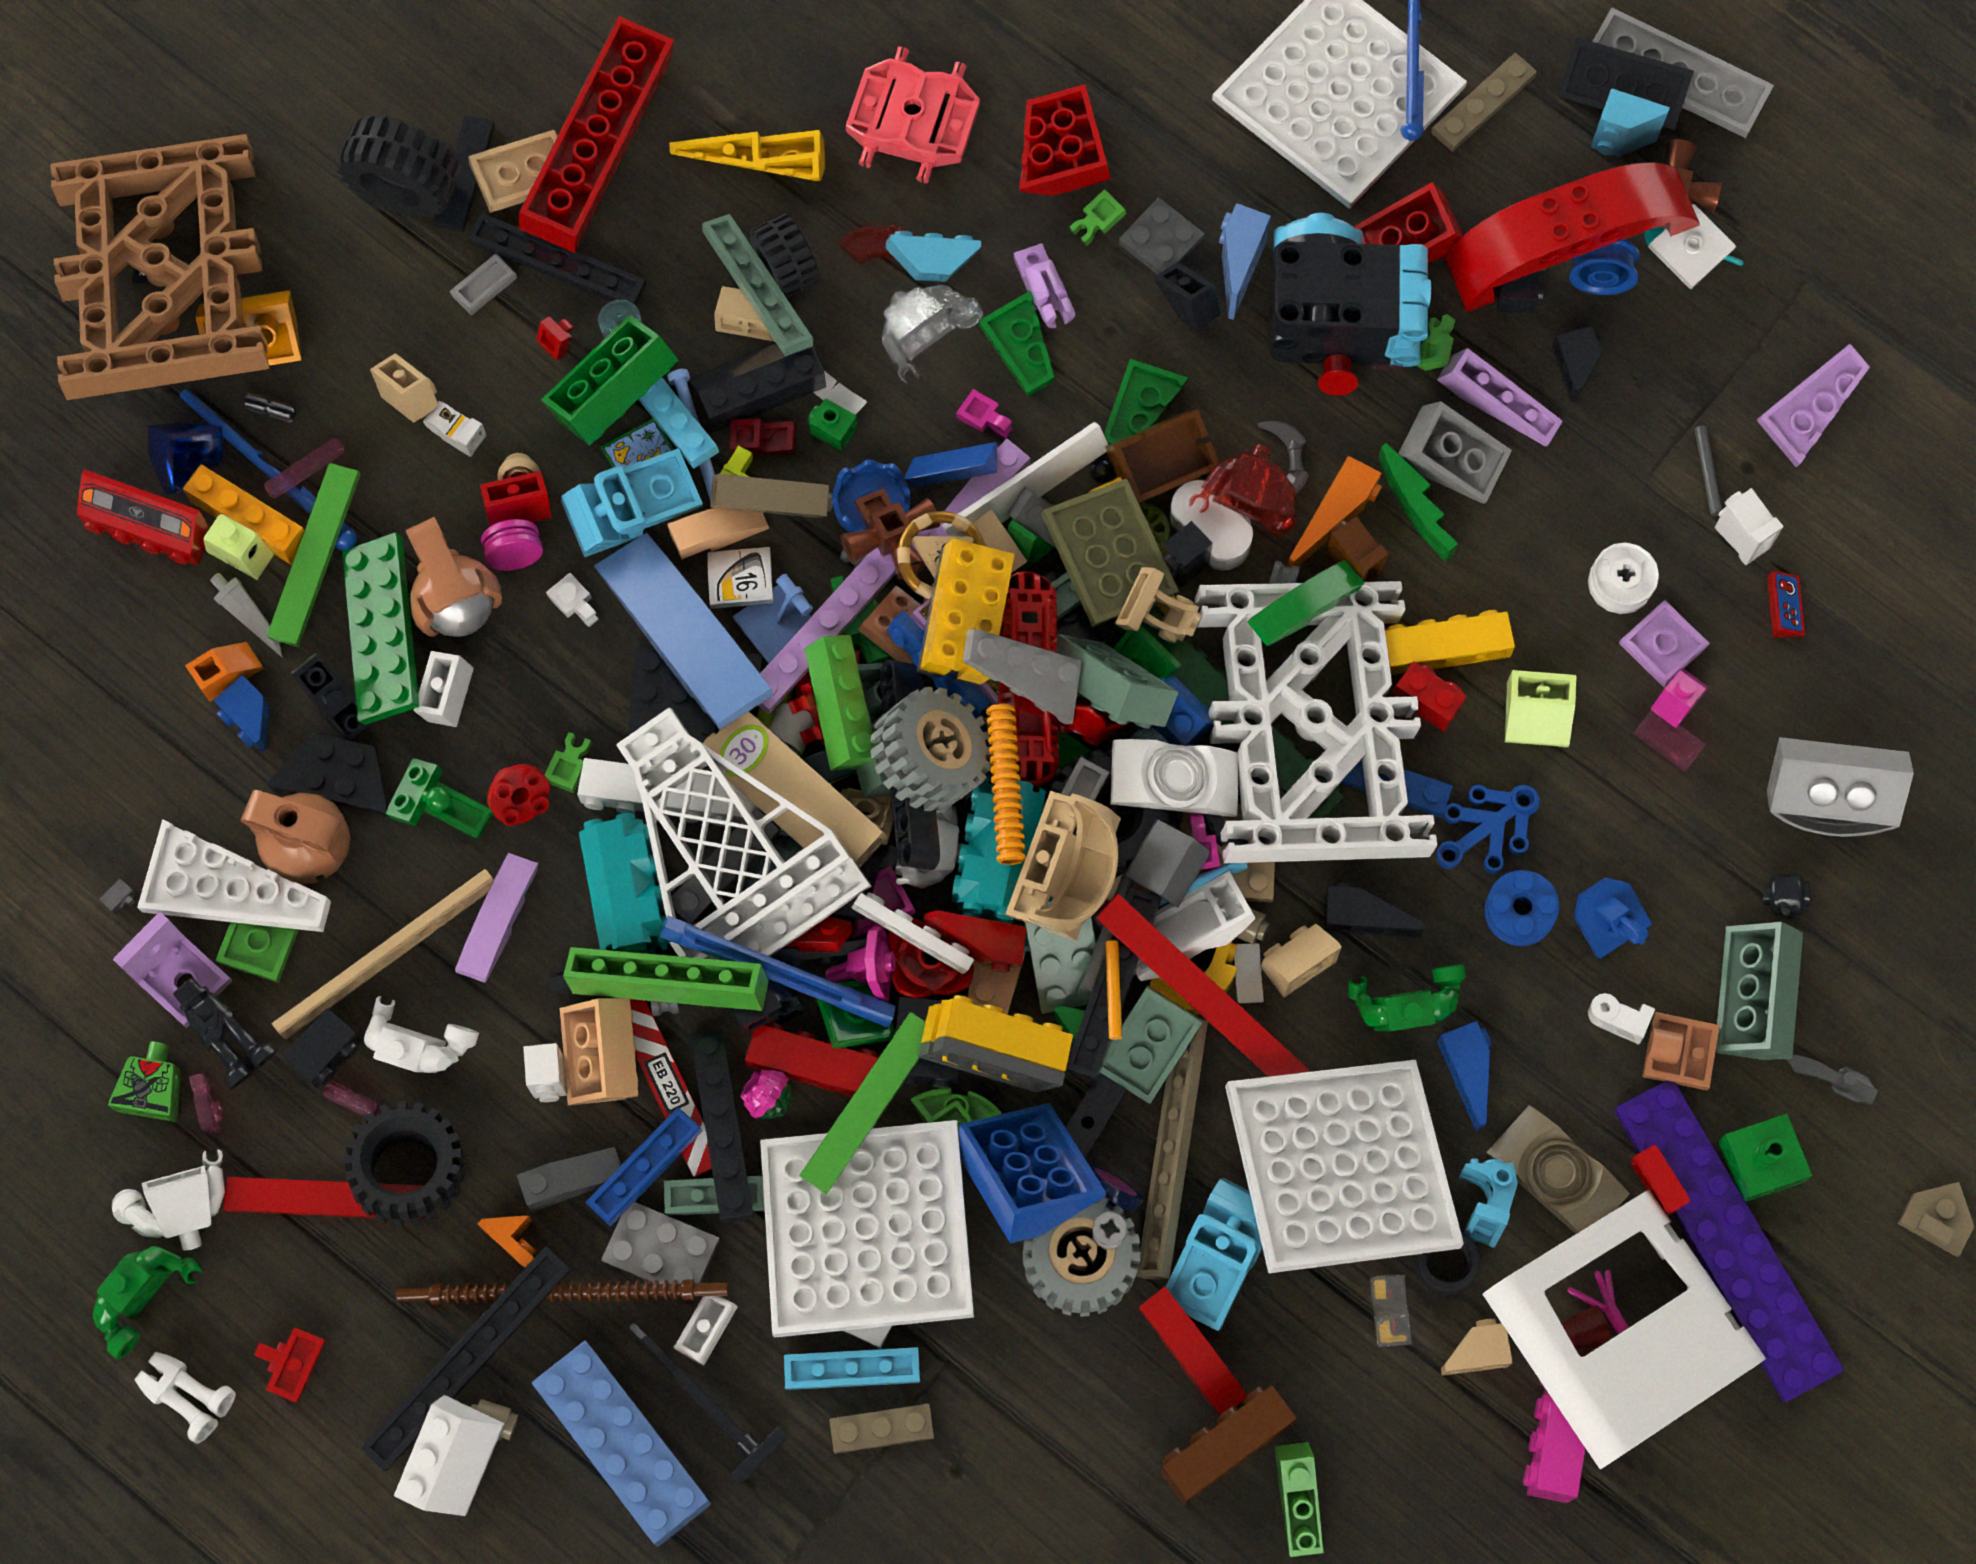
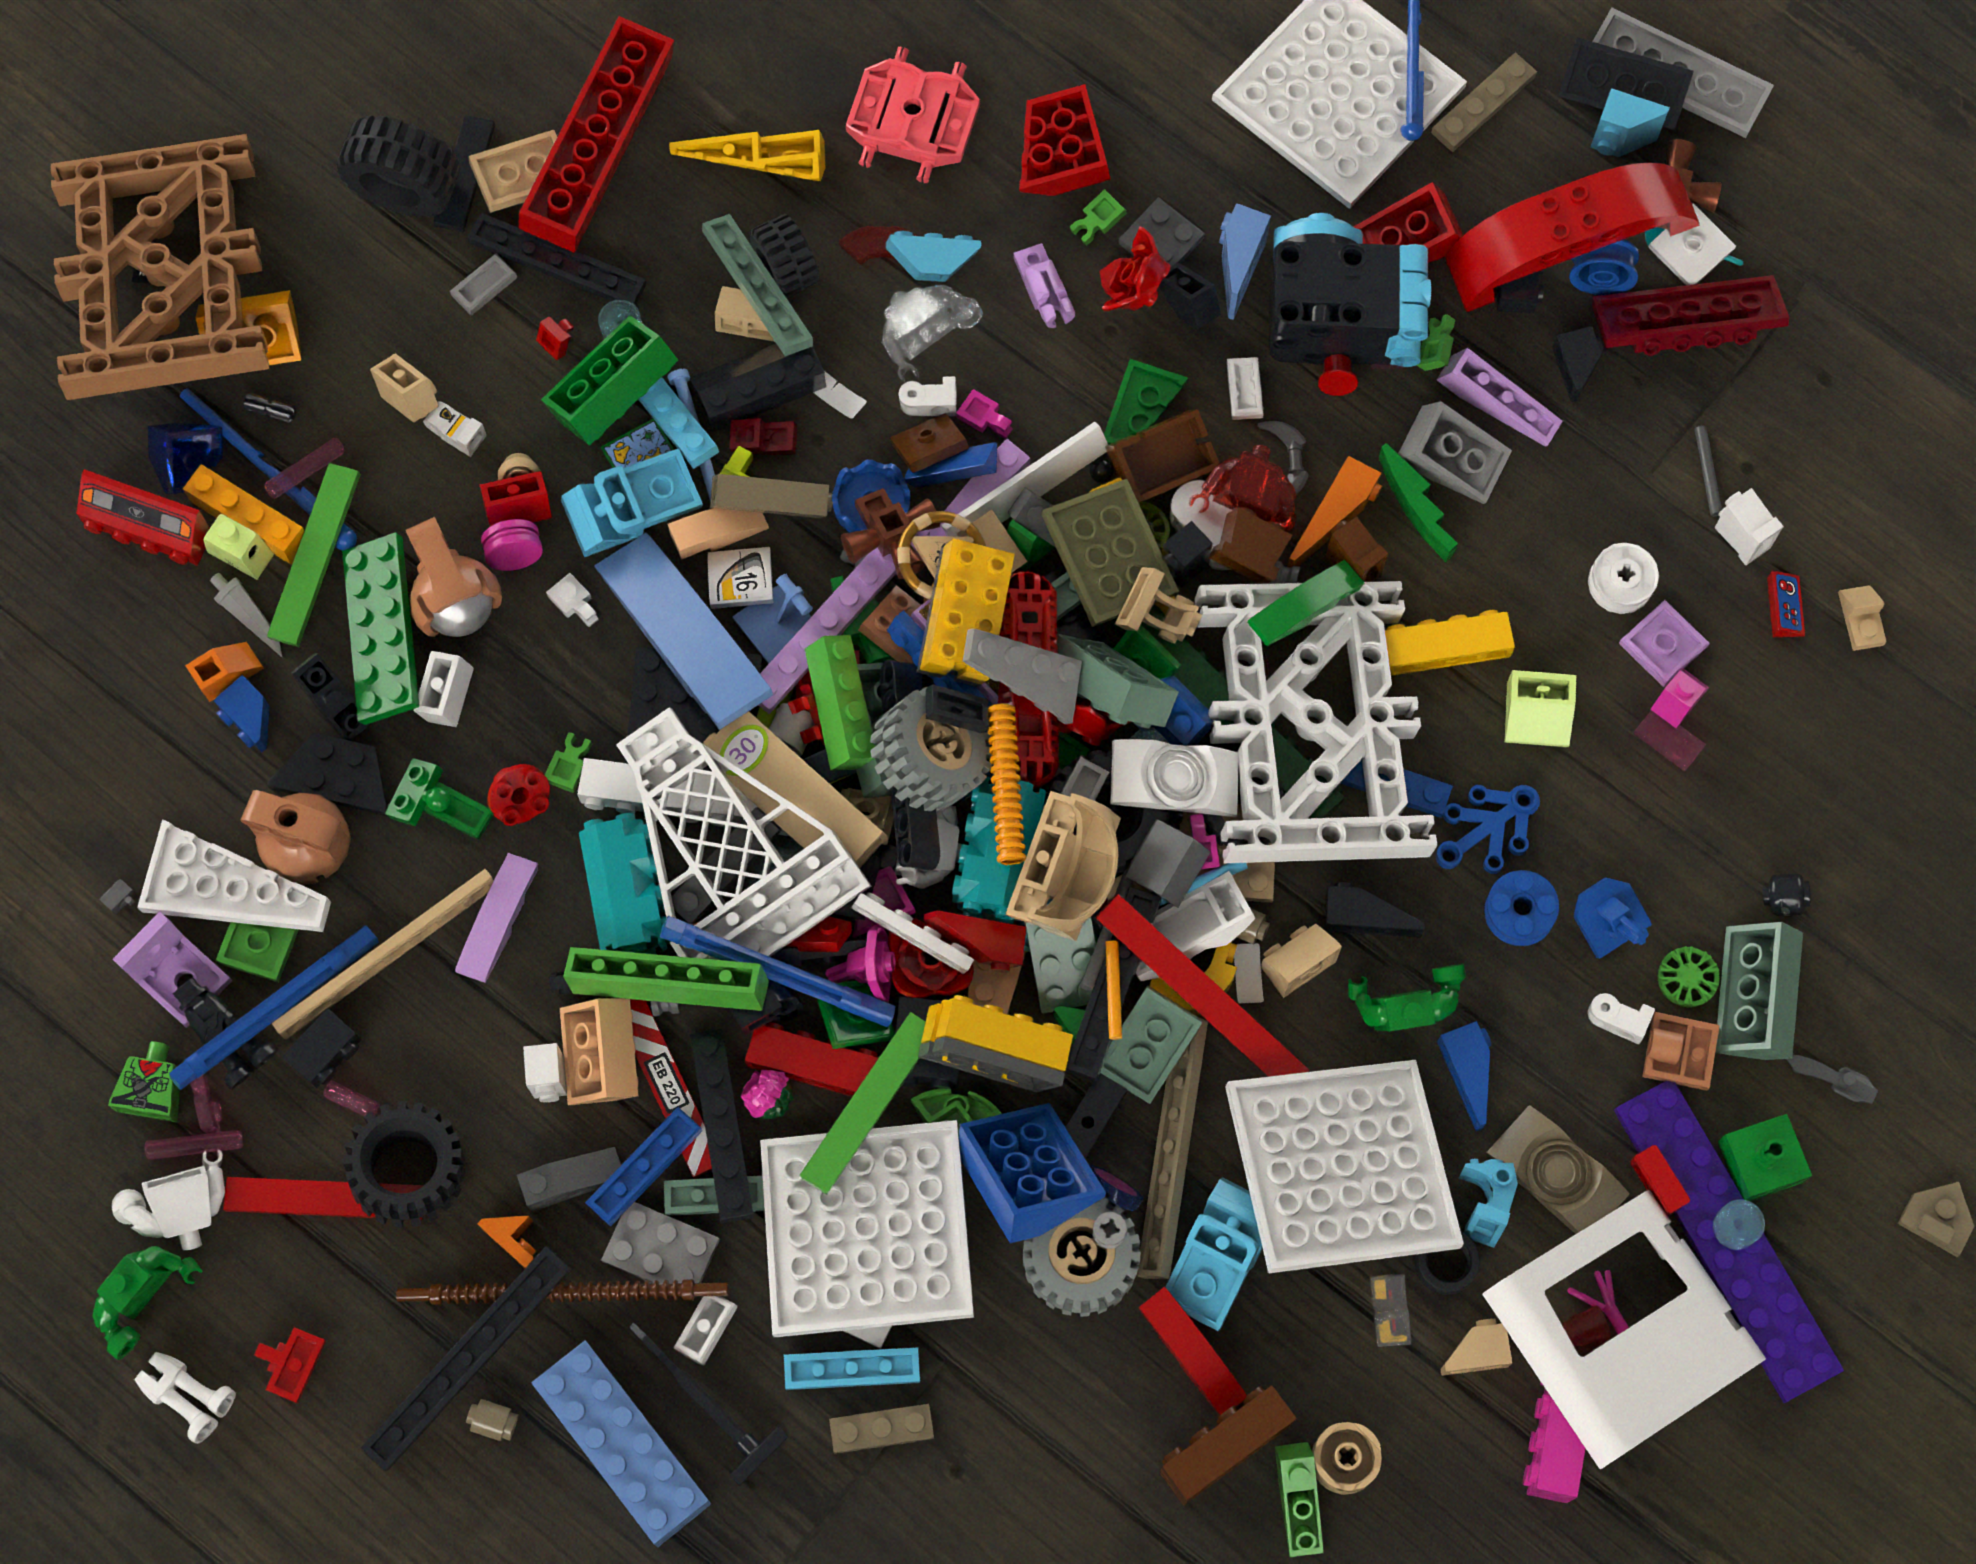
white torso [364,996,479,1073] -> none
white slope [394,1395,504,1516] -> none
green brick [808,398,858,452] -> none
green wing [979,291,1054,397] -> none
red brick [1392,661,1467,732] -> none
lavender wing [1757,344,1870,467] -> none
light grey piece [1767,737,1914,837] -> none
none -> clear pink axle [144,1130,244,1160]
none -> blue piece [169,925,379,1090]
none -> reddish brown plate [890,413,969,473]
none -> white leg [898,376,957,416]
none -> black plate [926,684,989,733]
none -> red brick [1099,226,1171,311]
none -> reddish brown hips [1209,507,1293,584]
none -> white plate [1227,357,1264,420]
none -> tan brick [1312,1422,1382,1495]
none -> dark red plate [1592,275,1790,356]
none -> bright green wheel [1657,946,1719,1008]
none -> clear light blue wheel [1713,1199,1765,1250]
none -> tan slope [1838,585,1887,651]

